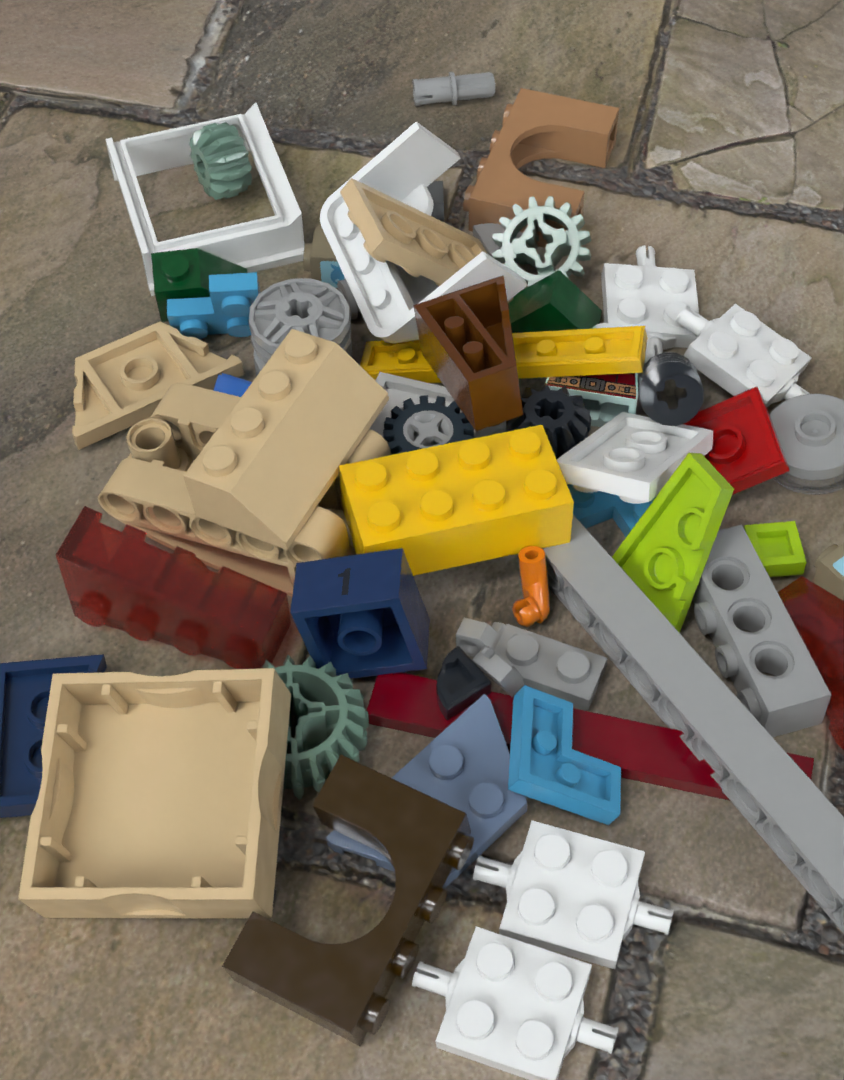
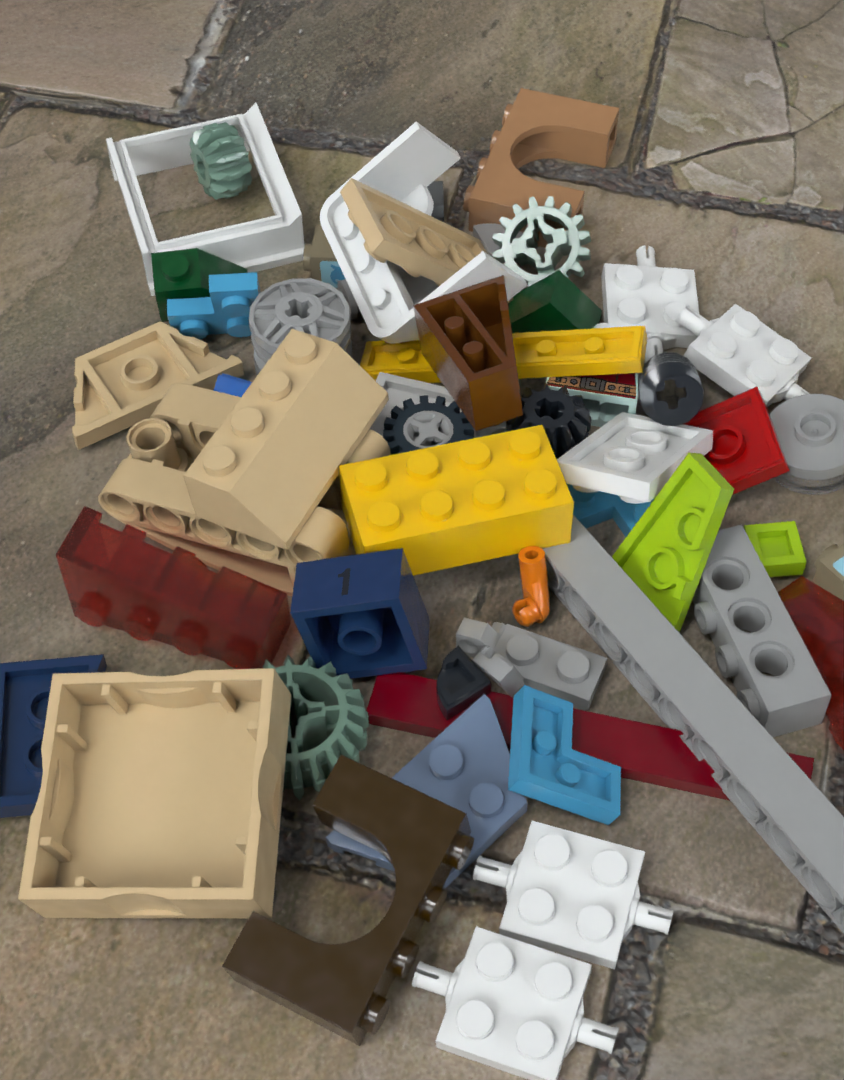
light grey axle [412,72,496,107] -> none

